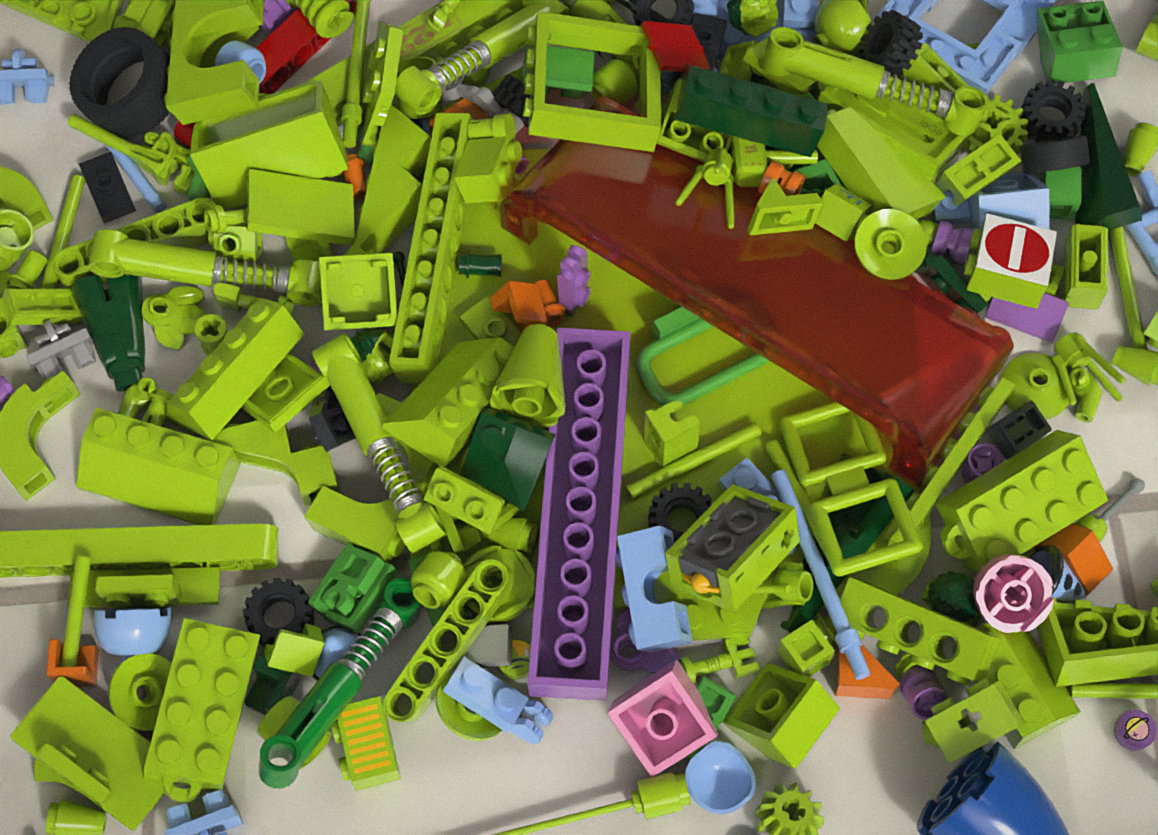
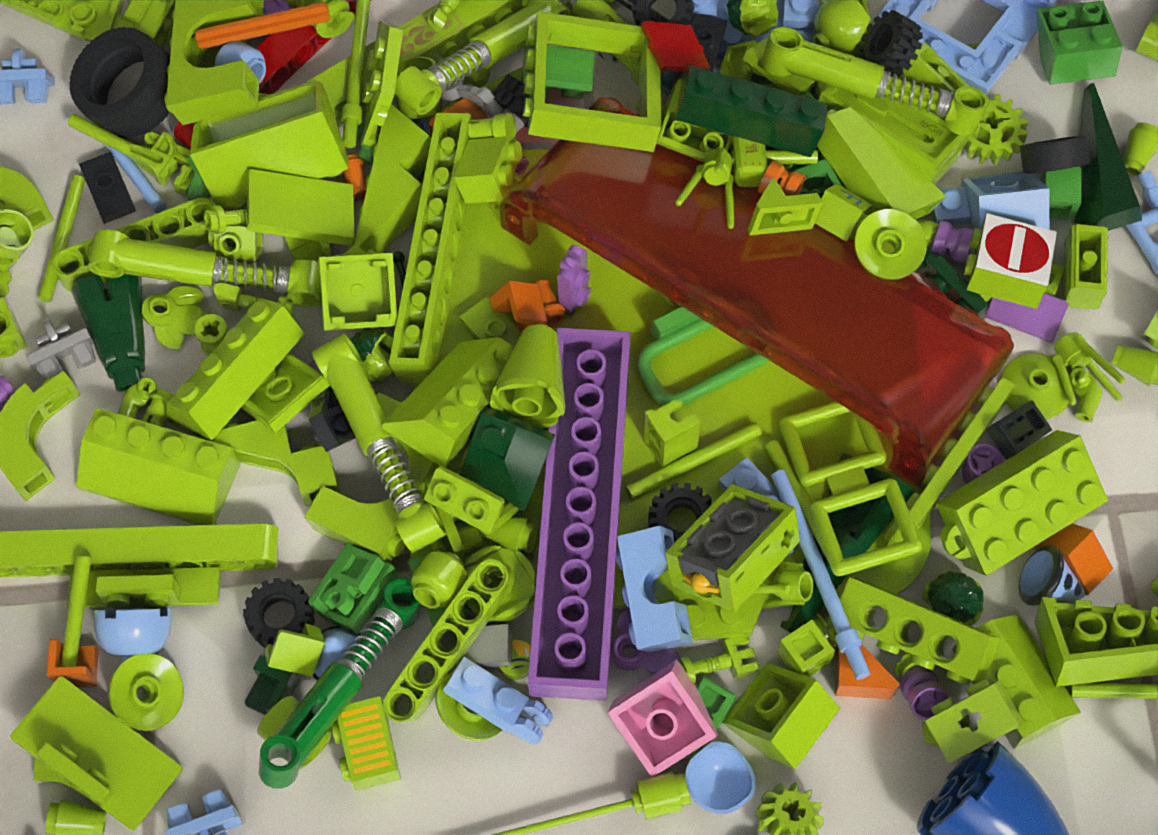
lime plate [3,288,83,325] -> none
lime pin [8,250,48,289] -> none
lime piece [144,618,260,802] -> none
dark green pin [459,250,502,278] -> none
lime head [590,59,639,110] -> none
lime hinge [937,134,1021,206] -> none
bright pink cylinder [972,554,1054,633] -> none
black tyre [1020,80,1086,142] -> none
hinge [1075,478,1145,542] -> none
lime bar [1109,227,1148,350] -> none
medium lavender tile [1114,710,1157,751] -> none
none -> orange axle [195,2,330,49]

